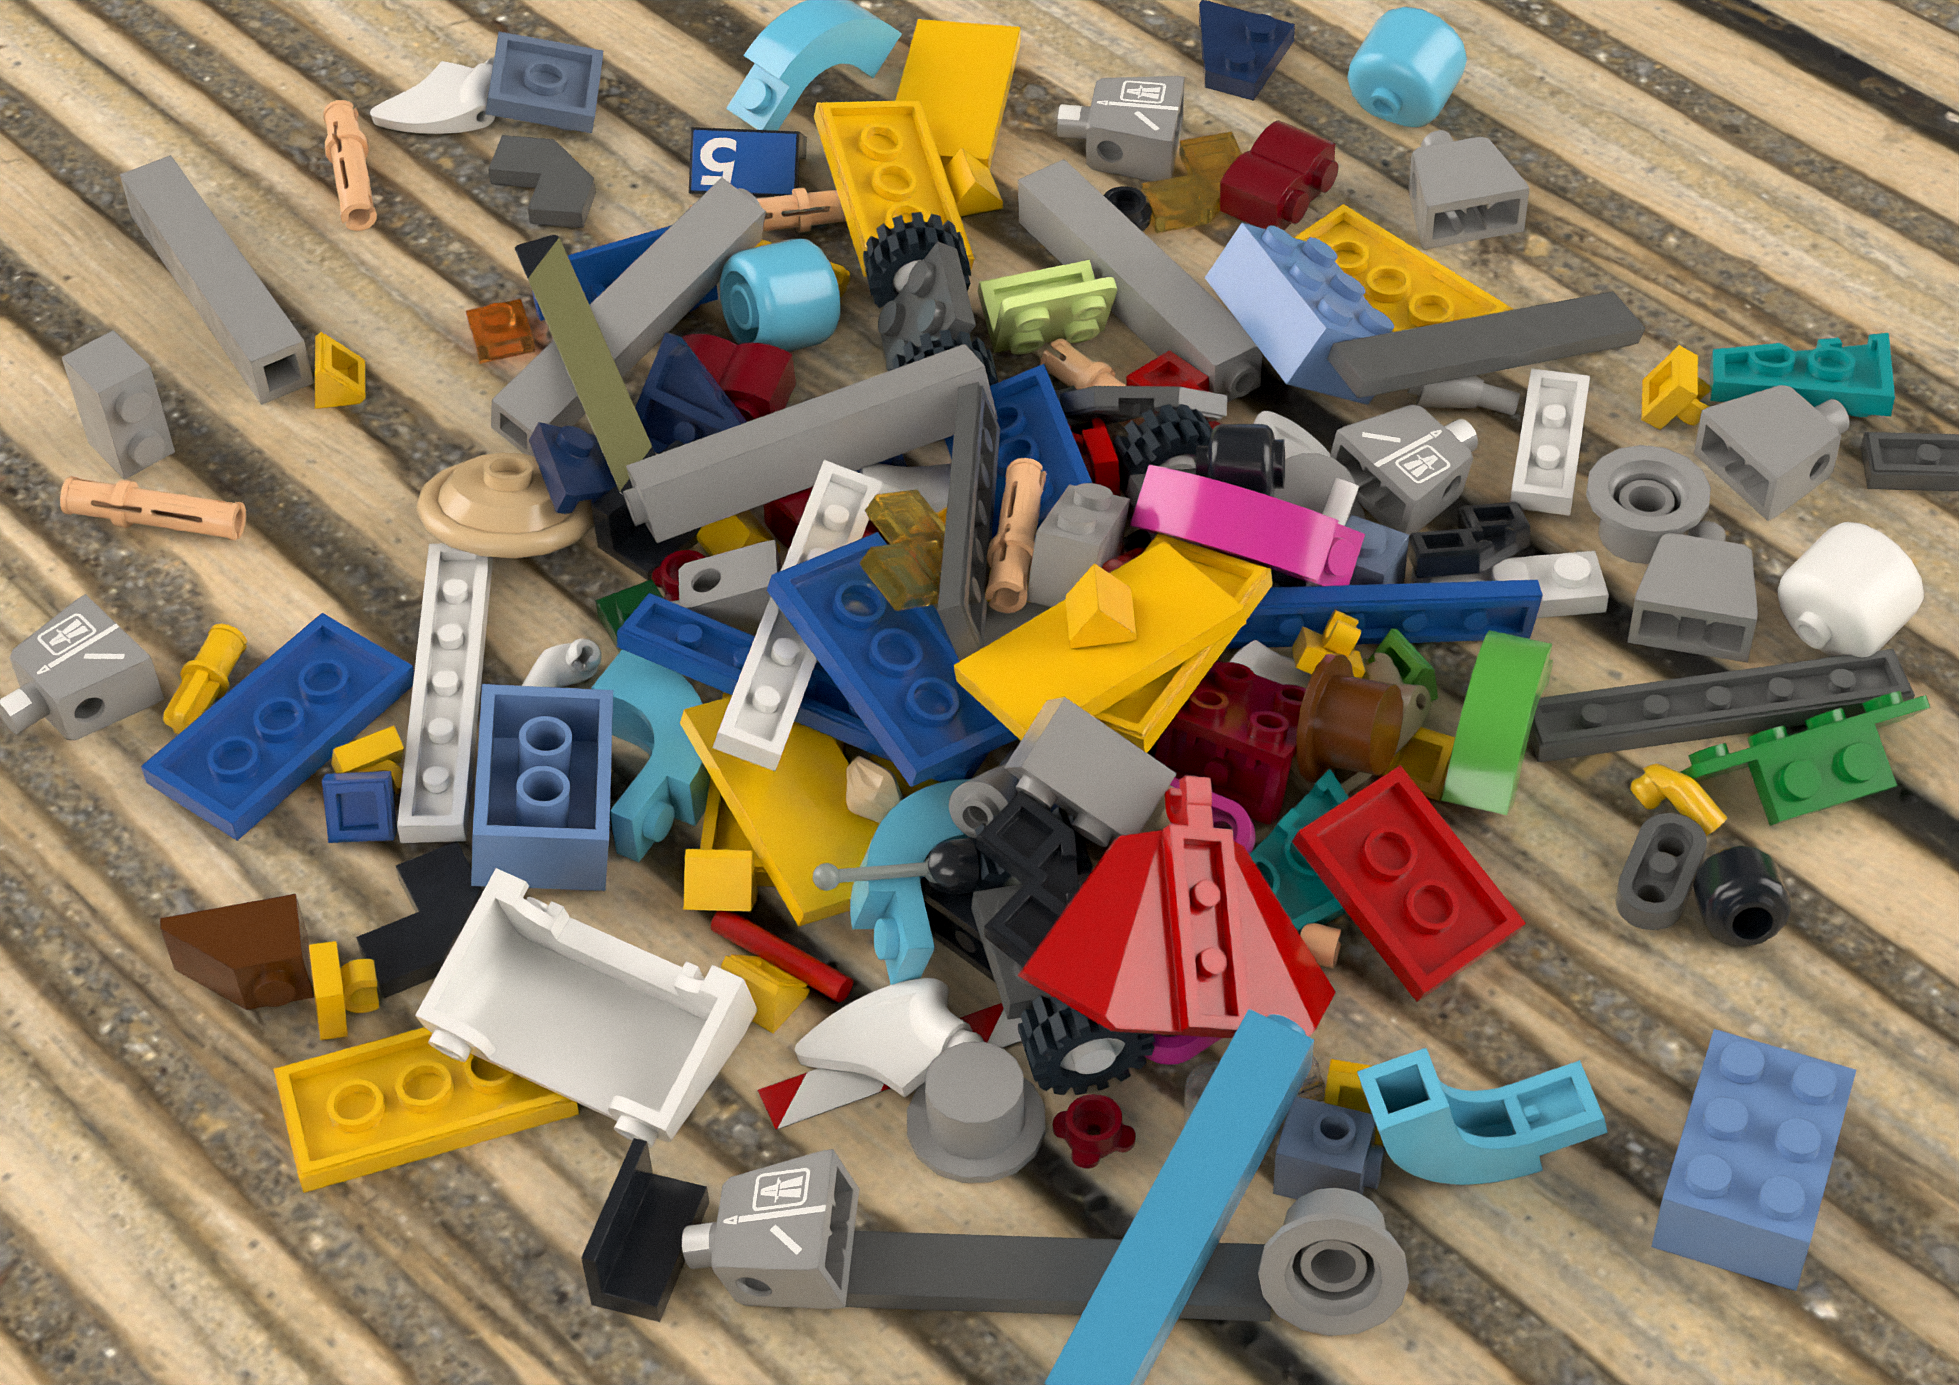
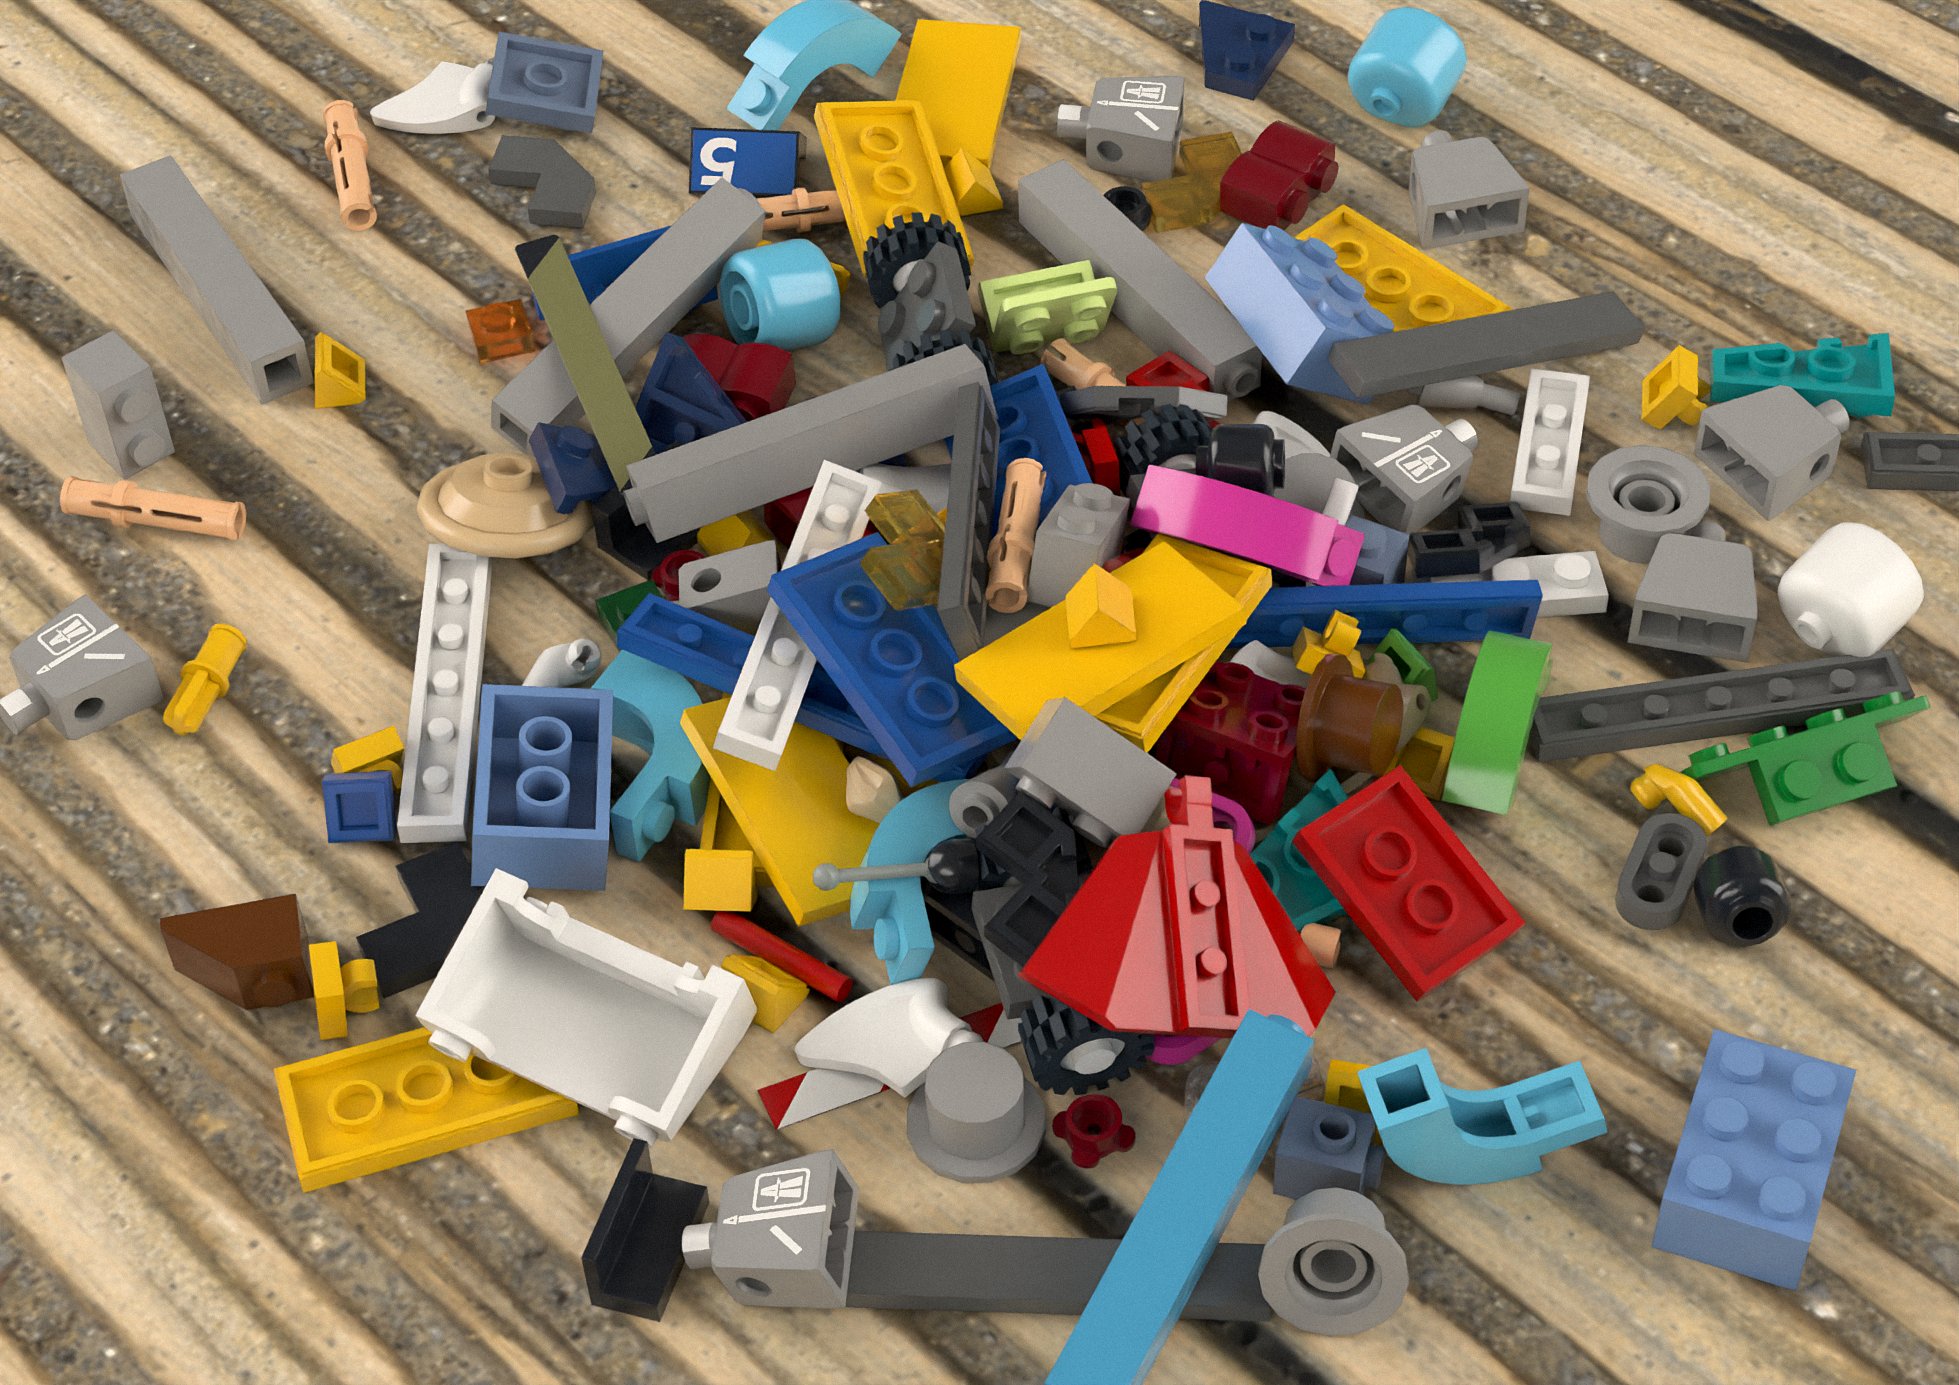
blue plate [141,613,414,841] -> none

